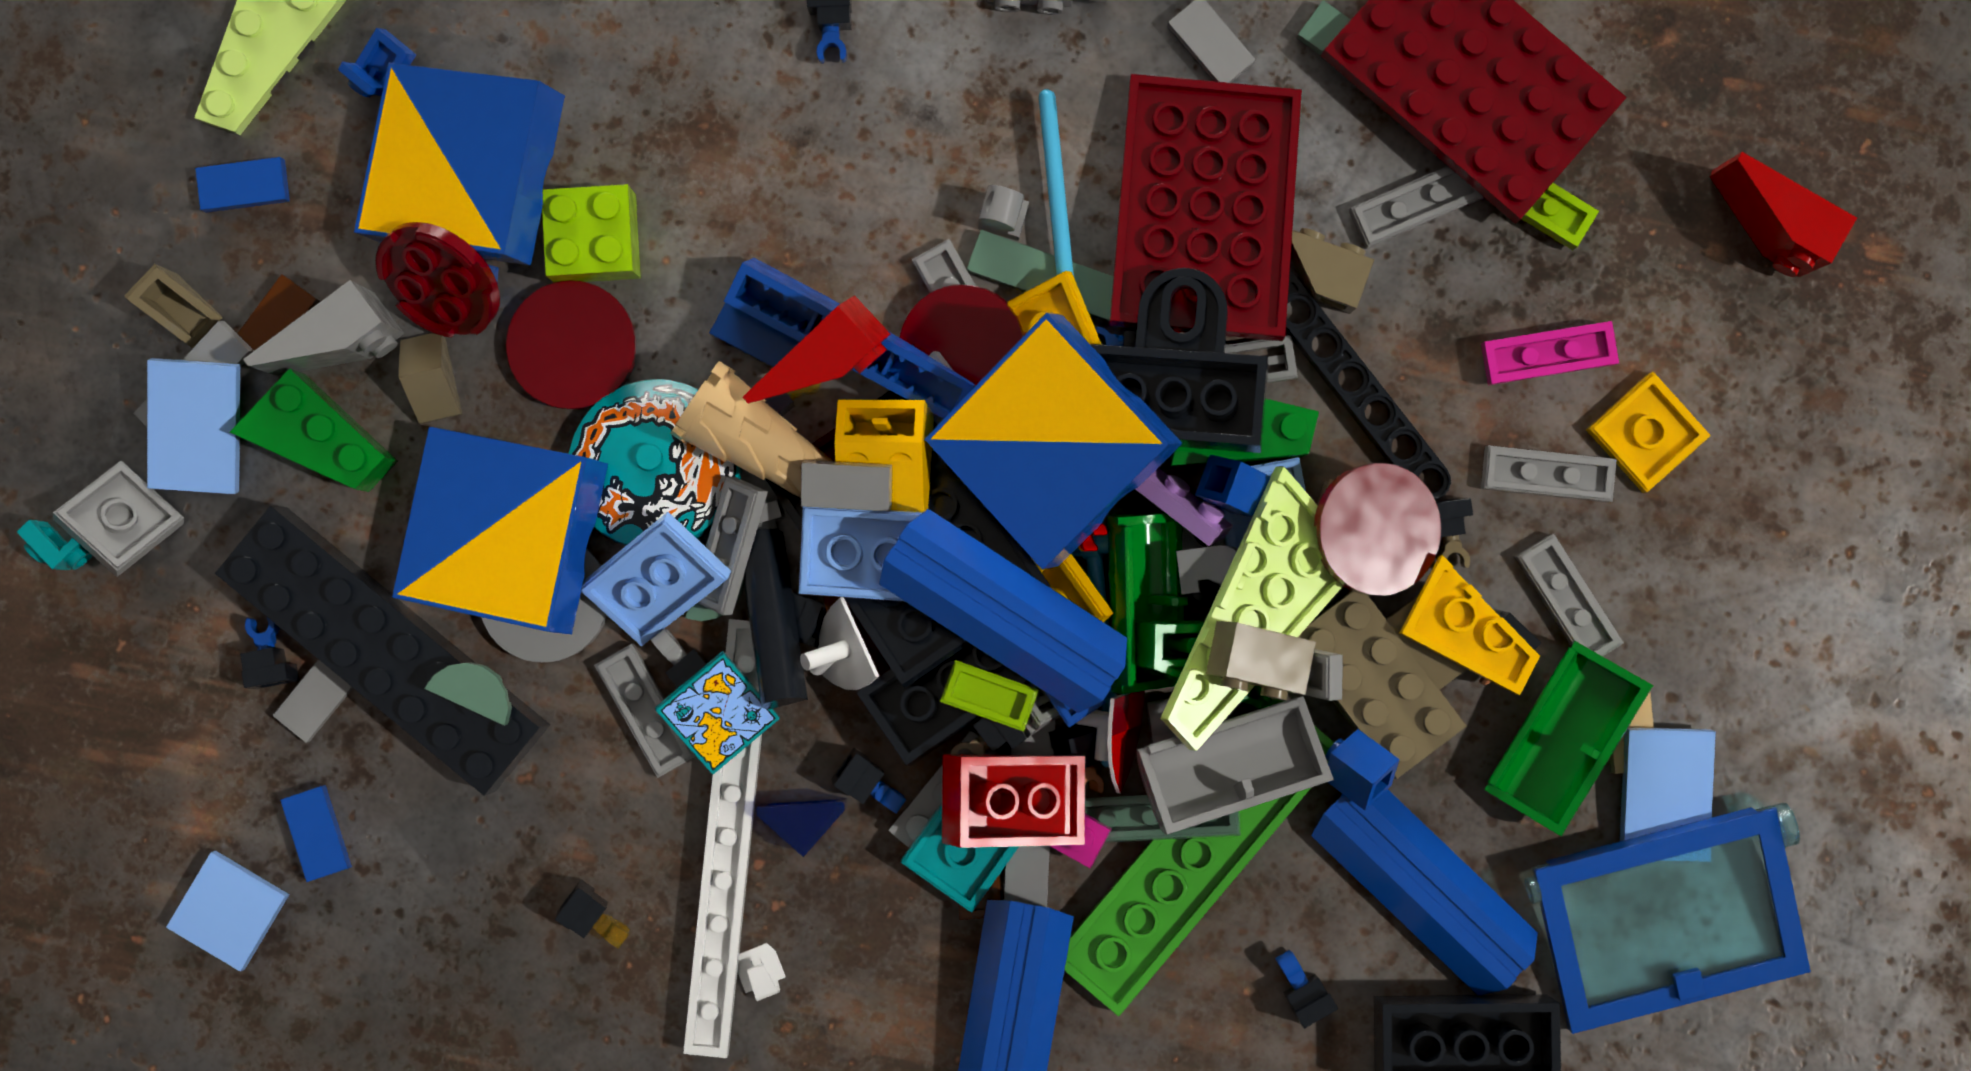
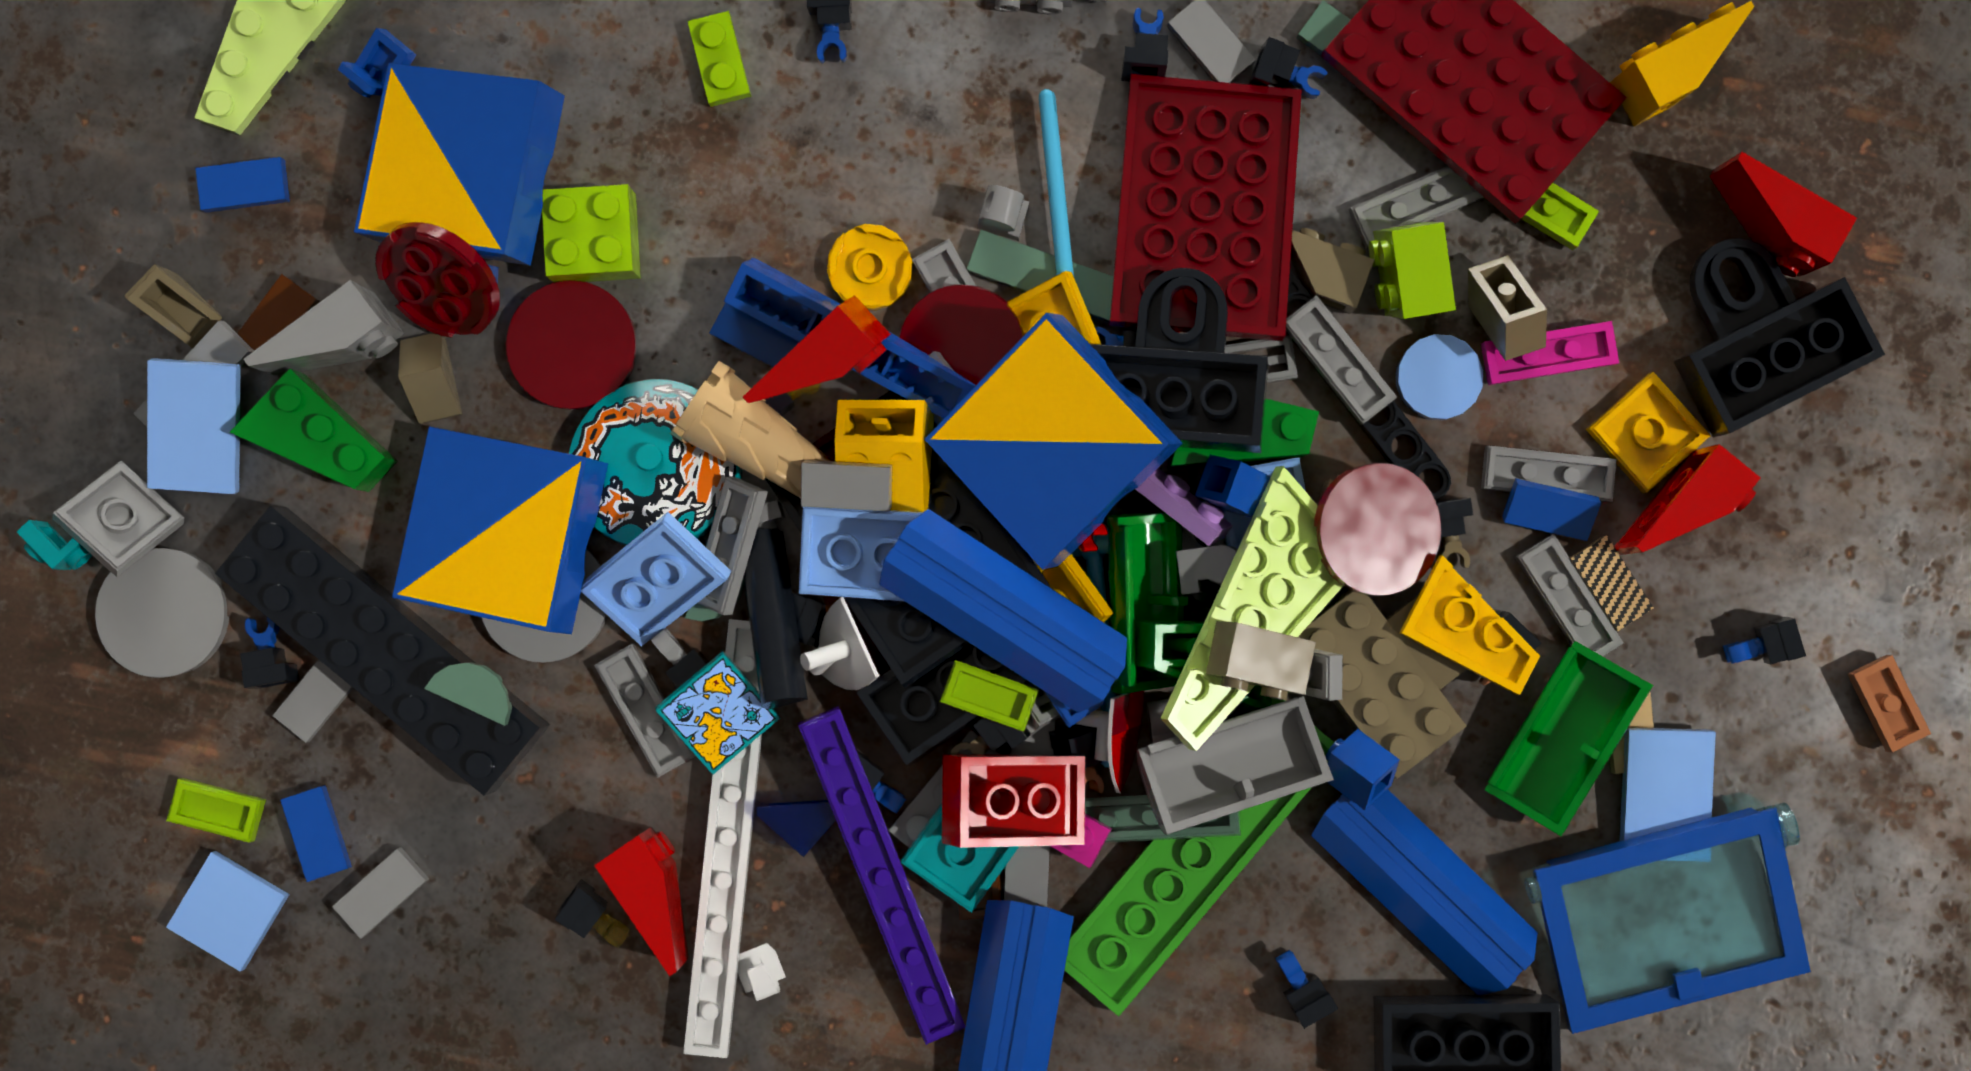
none -> light grey tile [95,548,230,678]
none -> lime tile [166,778,266,843]
none -> light grey tile [332,847,429,939]
none -> red slope [594,827,689,977]
none -> lime plate [687,11,752,107]
none -> dark purple tile [797,707,966,1045]
none -> yellow tile [827,224,913,311]
none -> black piece [1121,8,1168,82]
none -> black piece [1248,37,1328,99]
none -> light grey tile [1286,295,1397,425]
none -> lime brick [1369,222,1456,319]
none -> light blue tile [1396,334,1483,420]
none -> dark tan brick [1468,255,1547,361]
none -> blue tile [1502,478,1601,541]
none -> tile [1569,535,1654,631]
none -> yellow slope [1610,1,1754,127]
none -> red slope [1614,444,1761,555]
none -> black brick [1673,238,1885,438]
none -> black piece [1723,617,1806,664]
none -> nougat plate [1847,655,1931,753]

